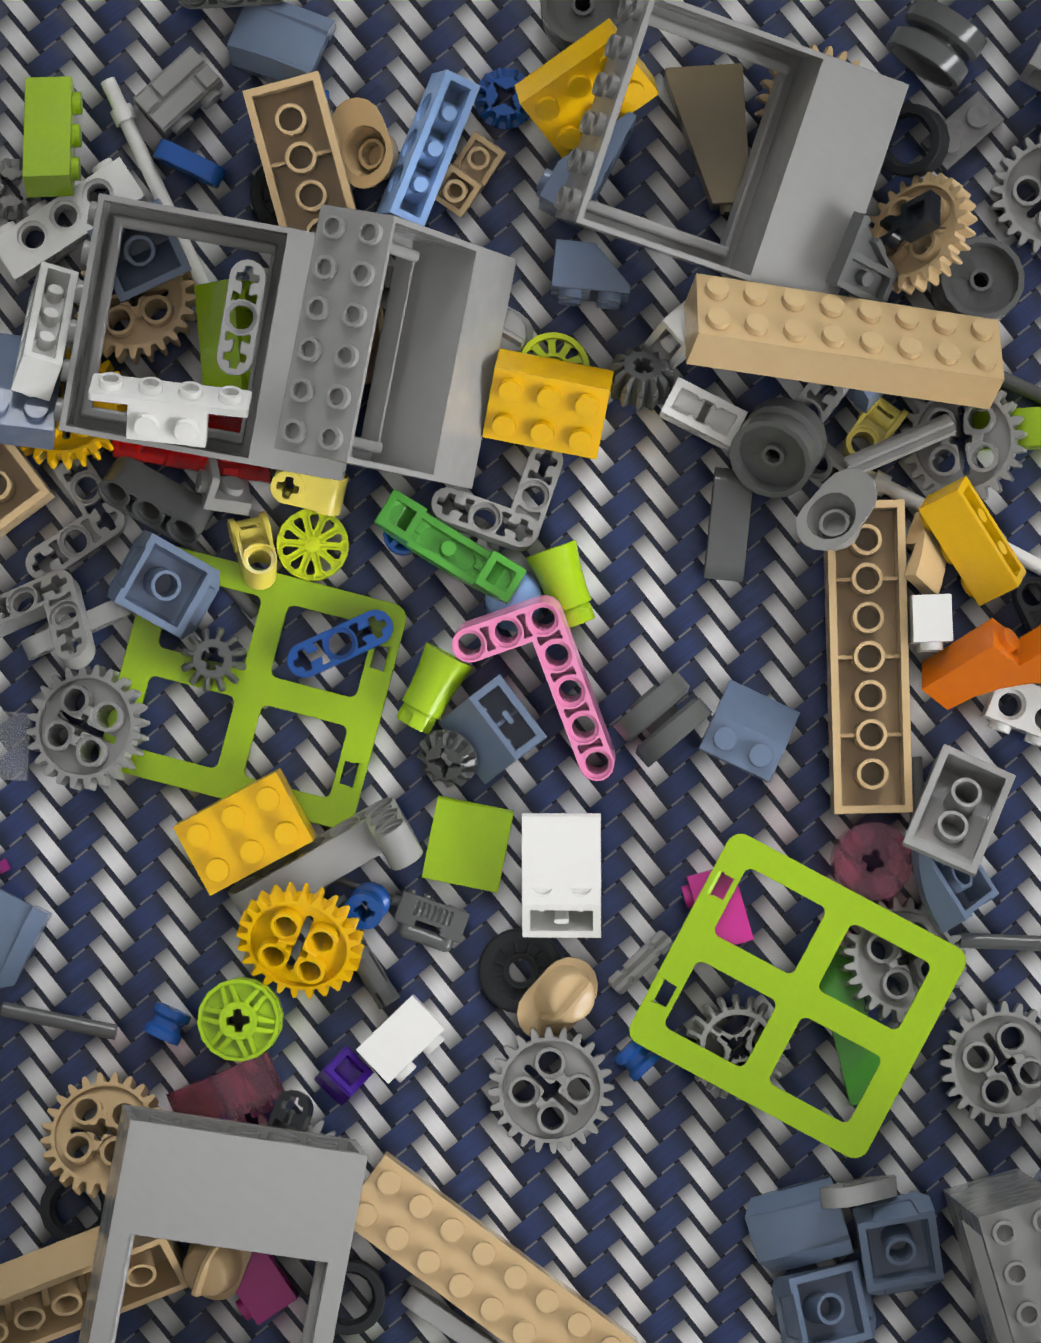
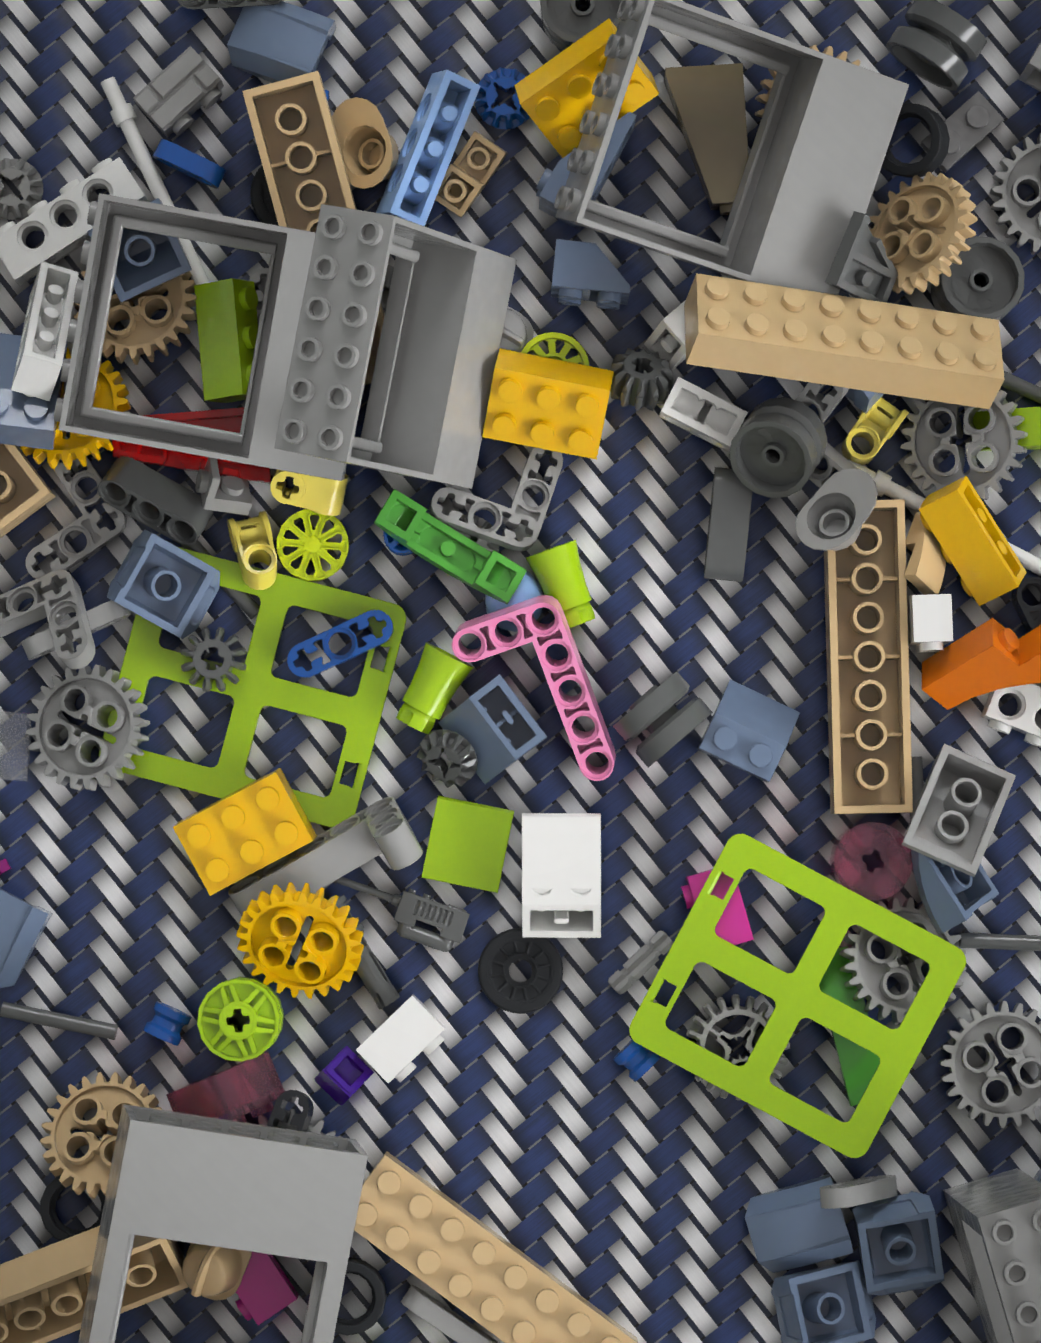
lime brick [22,76,83,198] -> none
white bracket [88,372,252,448] -> none
light grey beam [217,259,267,375] -> none
blue wheel [345,882,391,929] -> none
light grey gear [488,1025,615,1154] -> none
tan piece [517,957,598,1037] -> none
light grey axle [844,414,956,473] -> none
black plate [880,189,941,249] -> none

